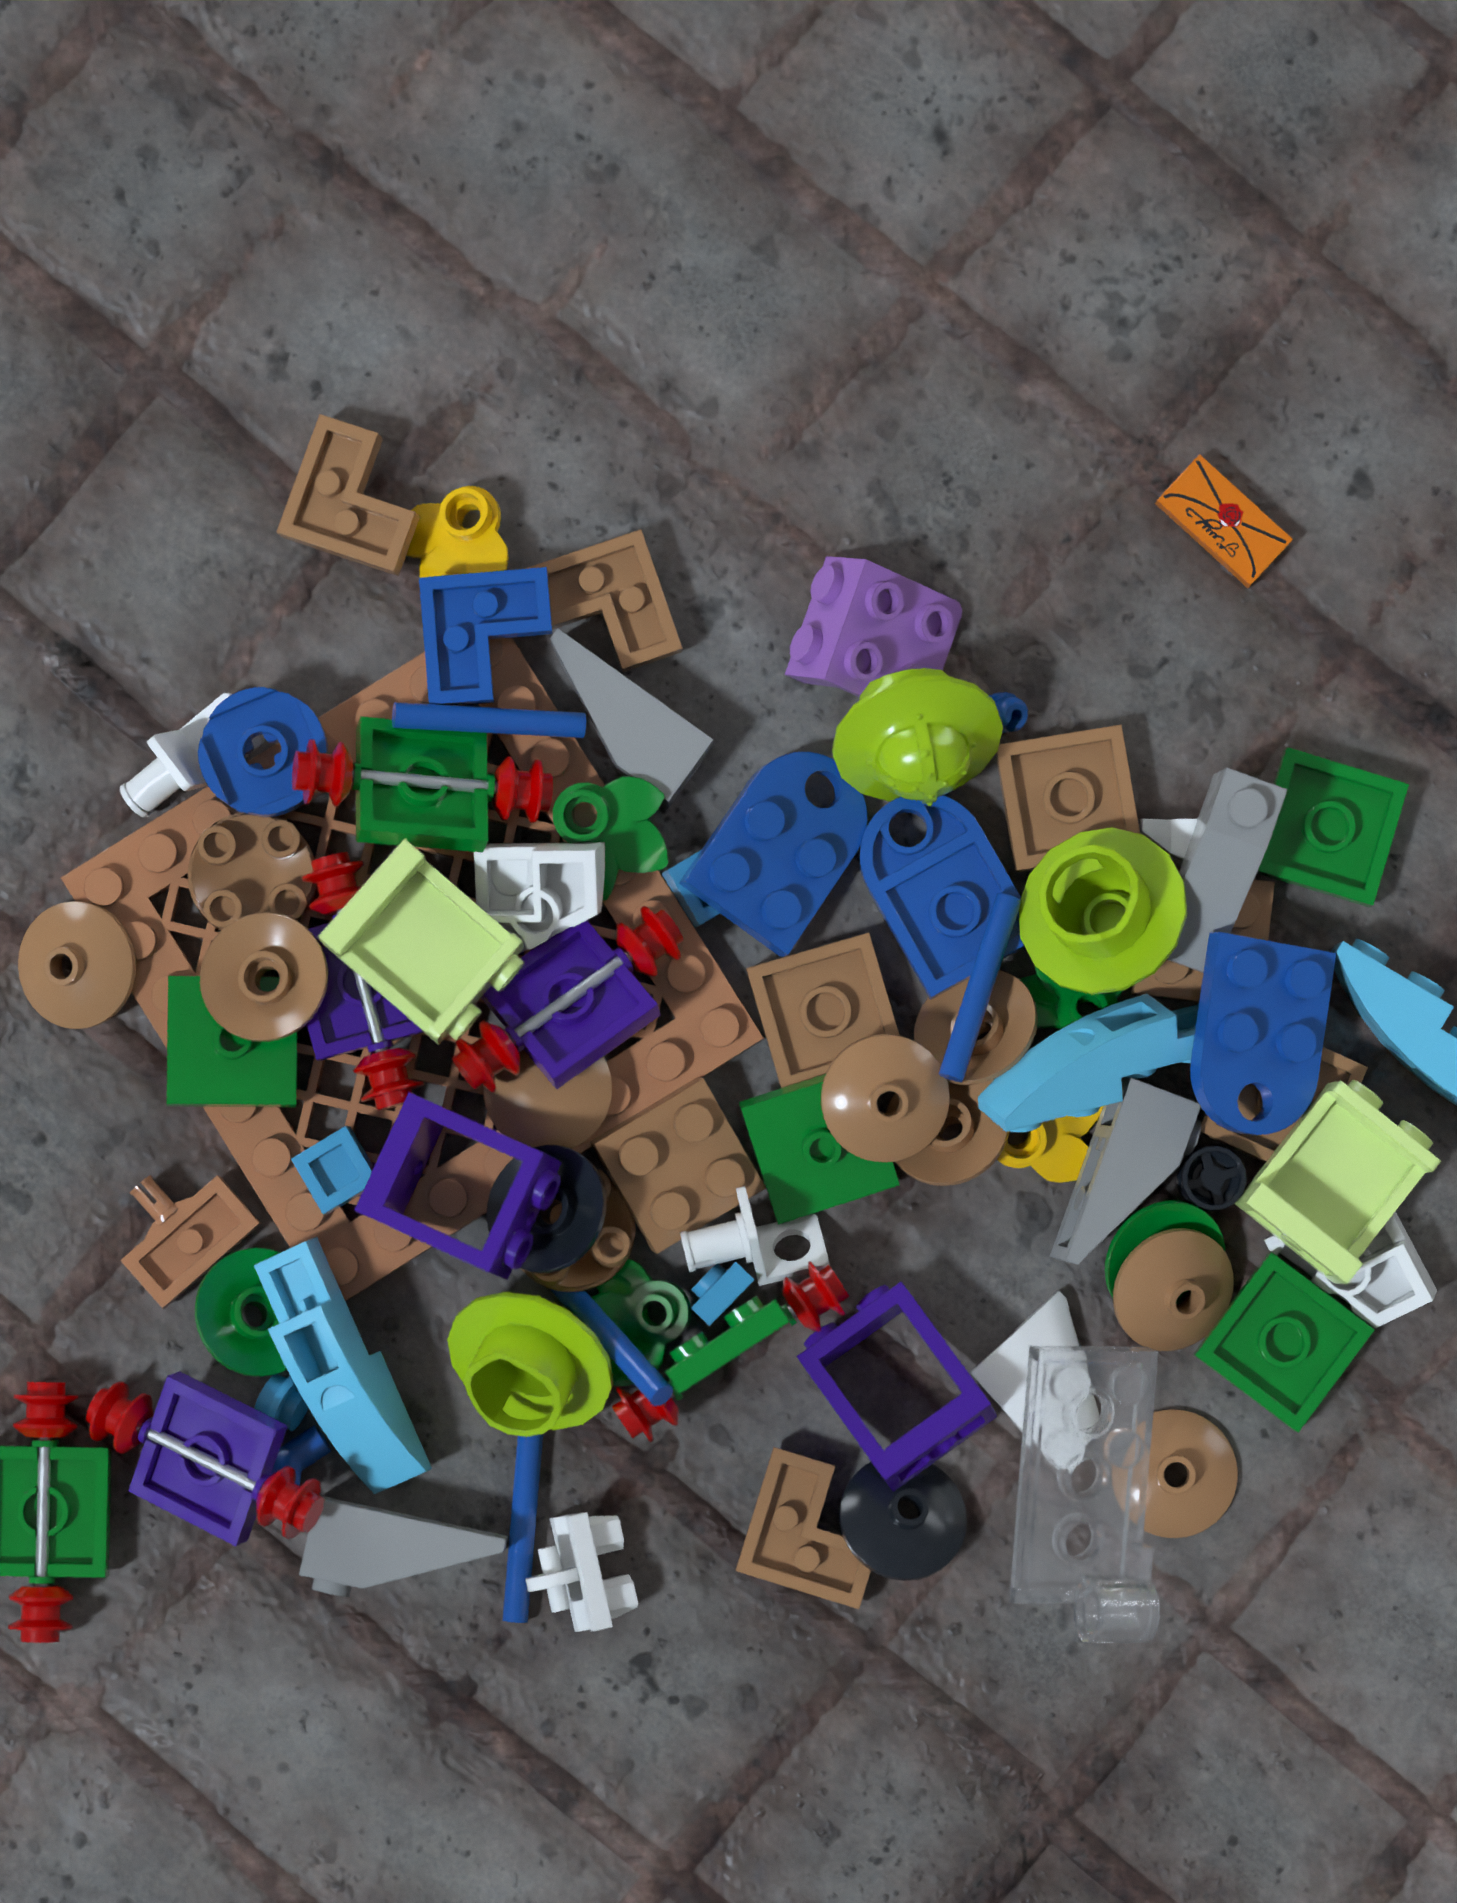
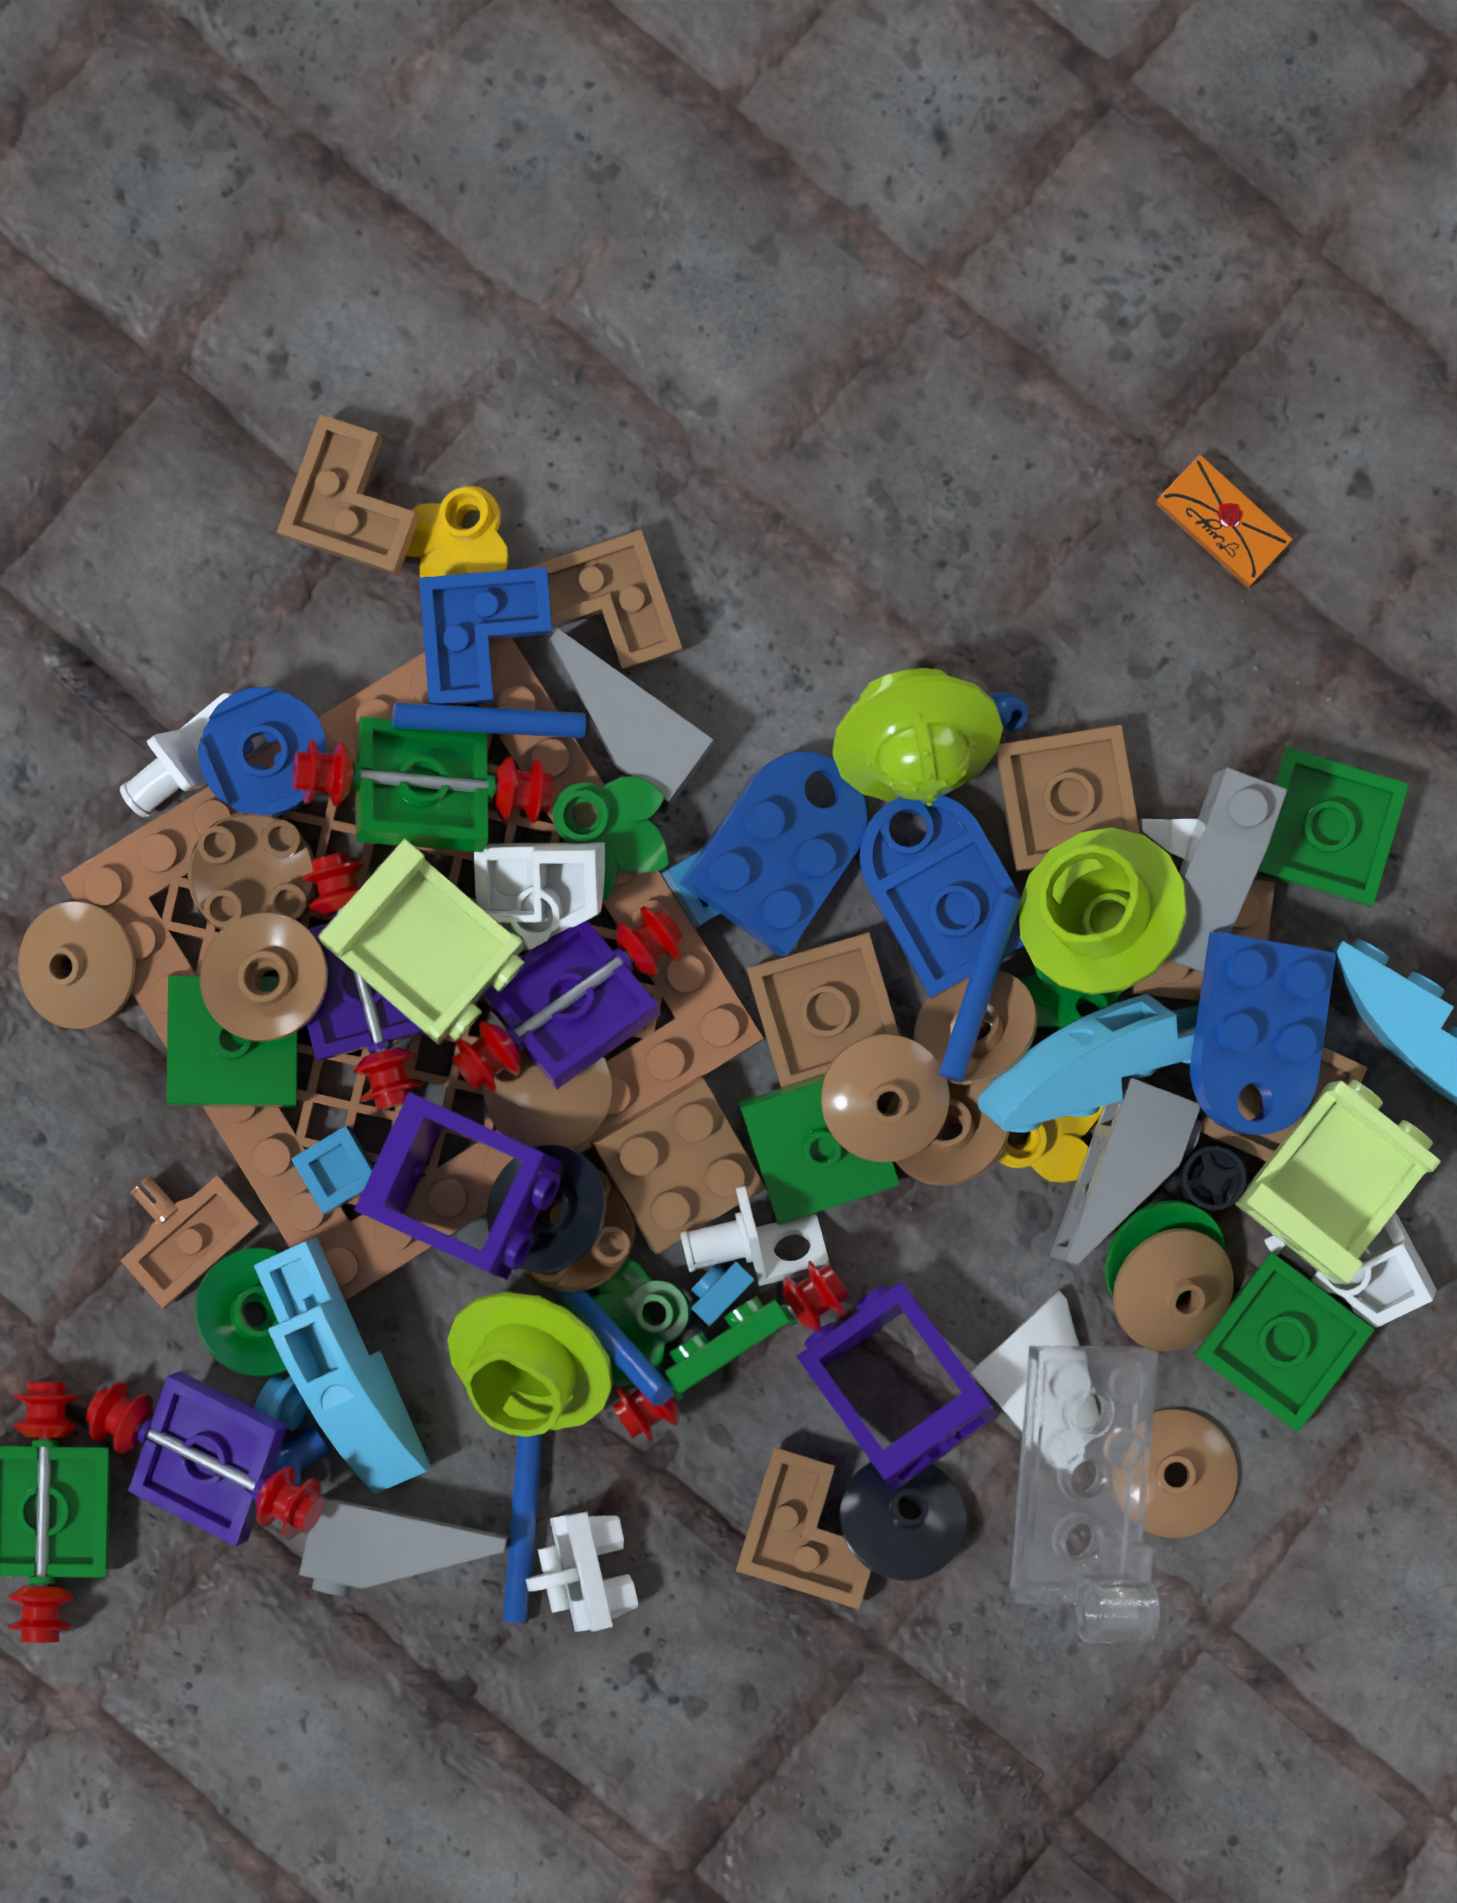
medium lavender bracket [785,556,962,697] -> none

